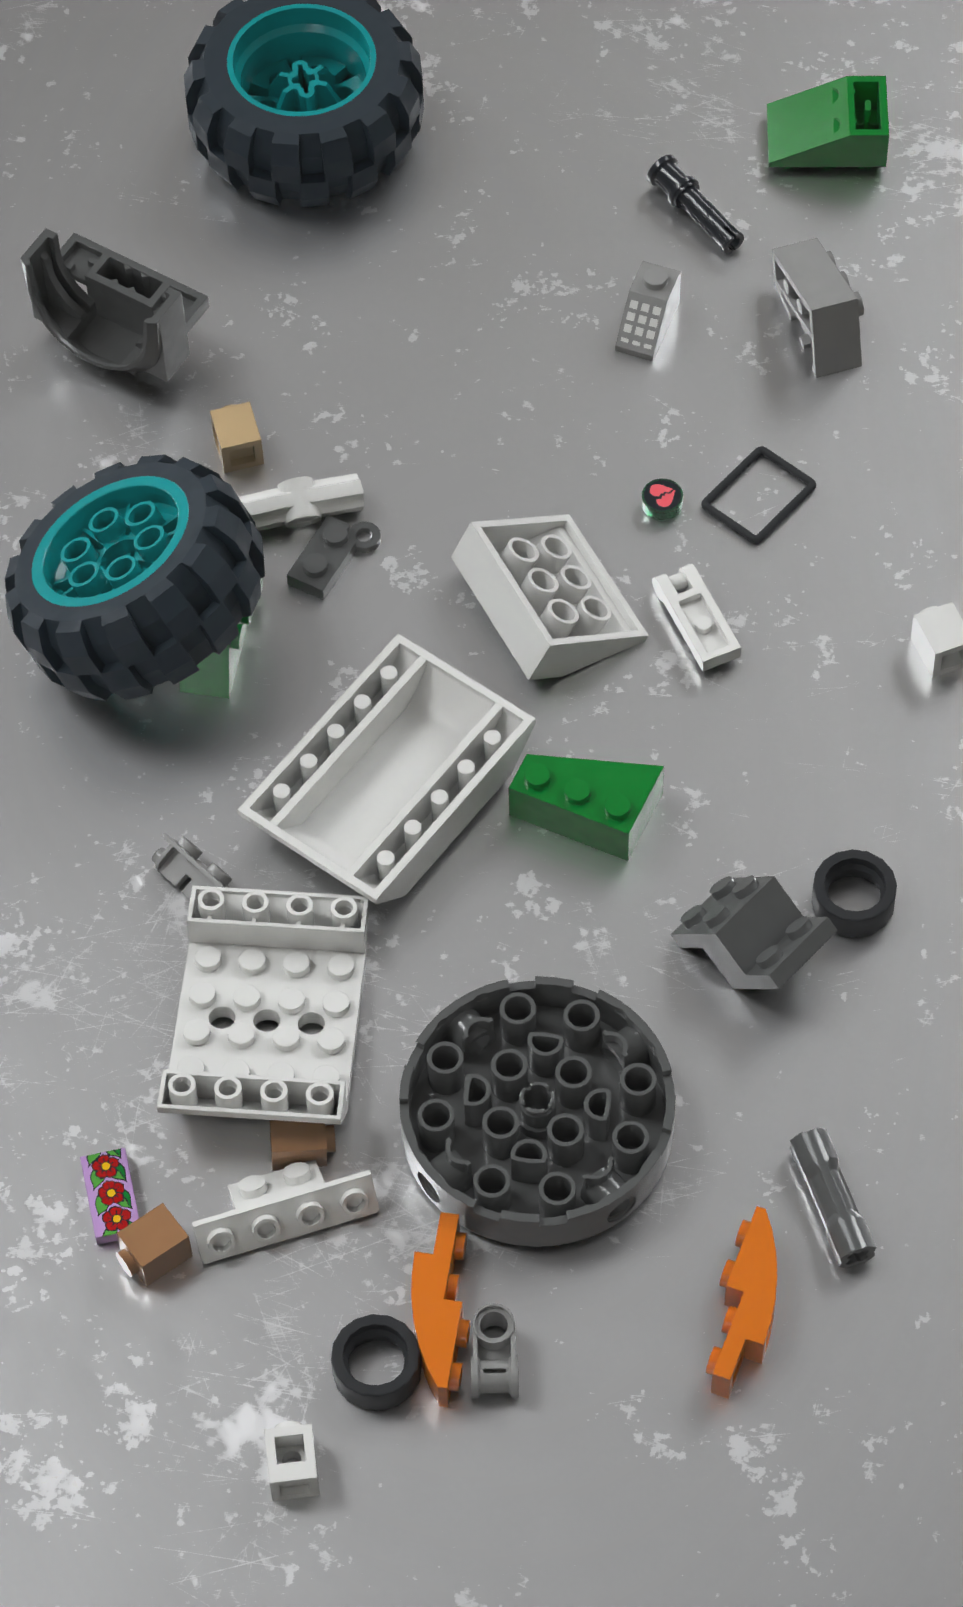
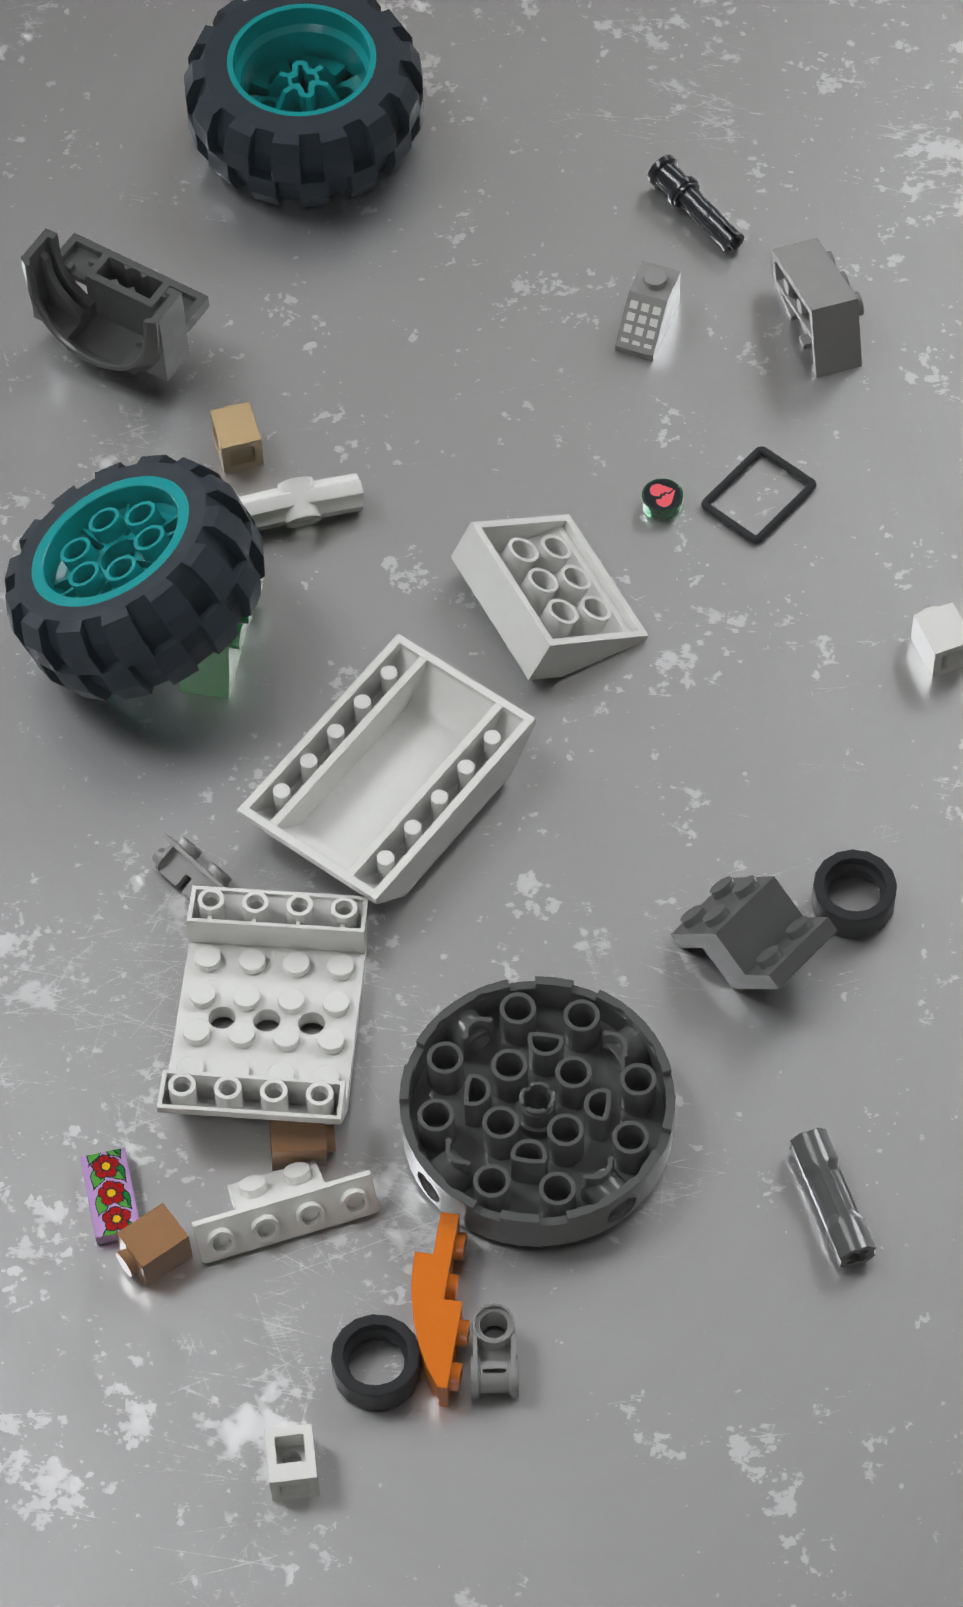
dark grey hinge [287,515,381,600] -> none
green wedge [508,754,664,861] -> none
white plate [652,564,742,671] -> none
orange slope [706,1206,777,1399] -> none
green slope [767,76,889,167] -> none

